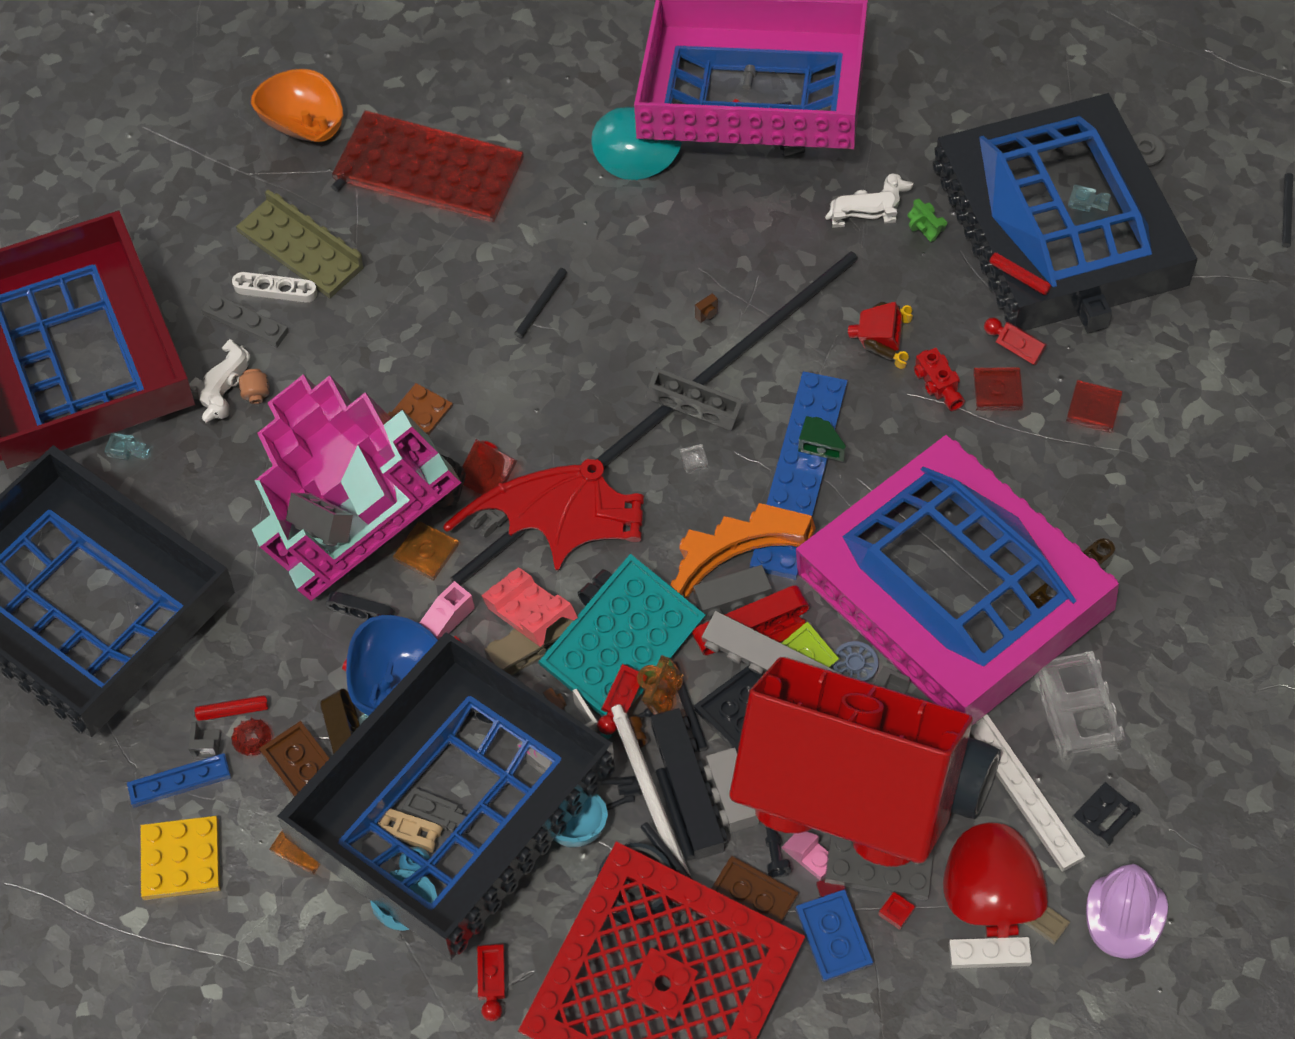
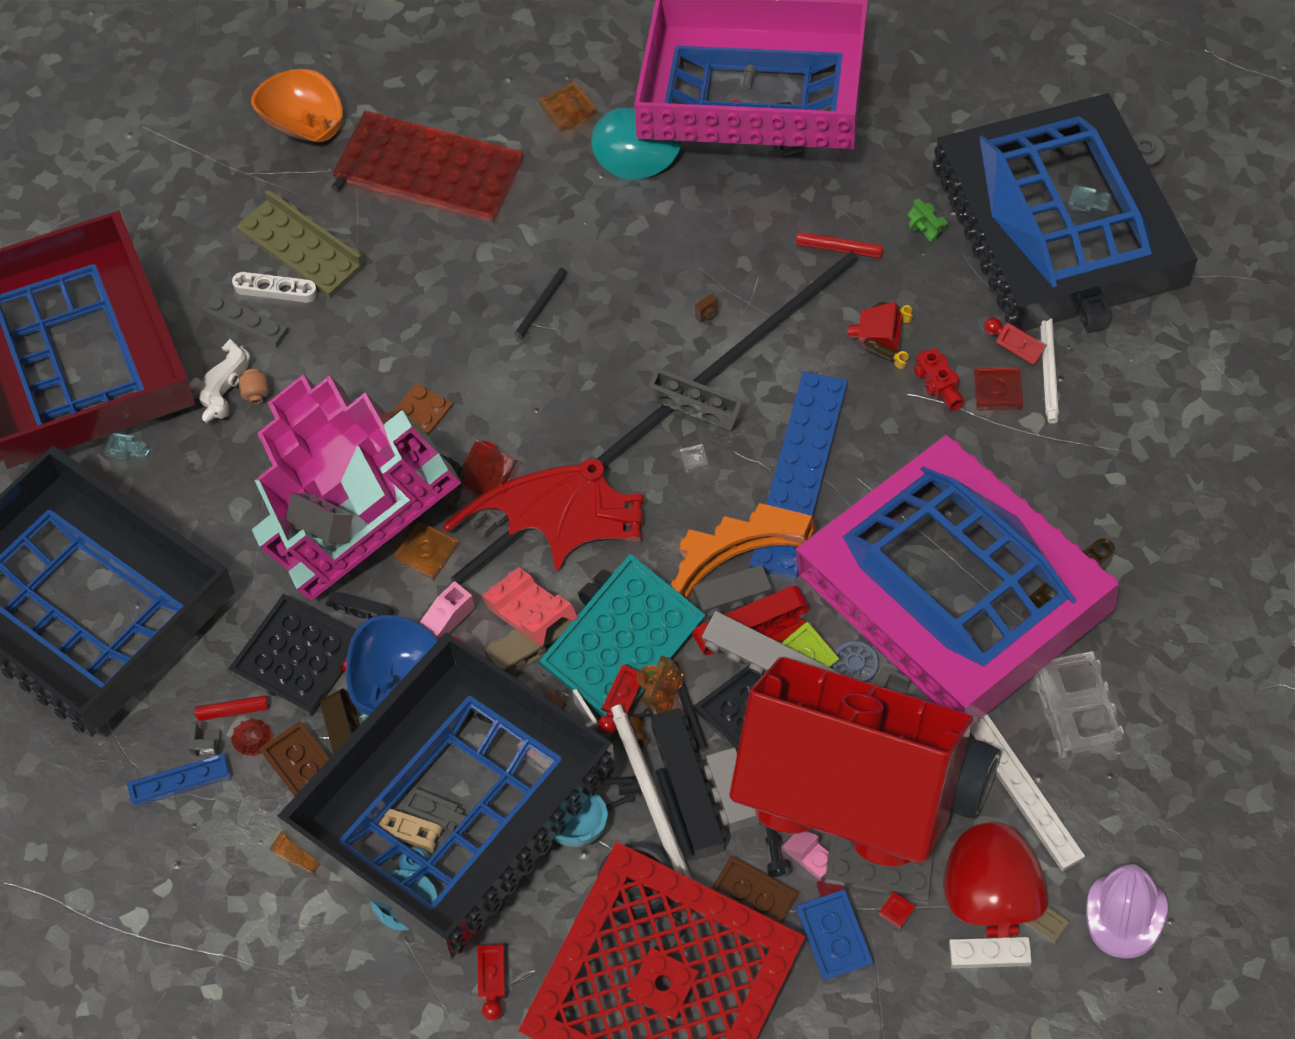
yellow plate [141,816,220,900] -> none
black bar [640,821,693,880] -> none
dark green slope [798,416,846,462] -> none
white animal [825,174,914,228] -> none
red axle [989,253,1051,295] -> none
clear red tile [1066,380,1123,433] -> none
black plate [1071,782,1141,848] -> none
black bar [1282,173,1293,248] -> none
none -> black plate [228,593,355,716]
none -> clear orange plate [539,81,597,132]
none -> red axle [796,232,883,258]
none -> white piece [1040,319,1059,423]

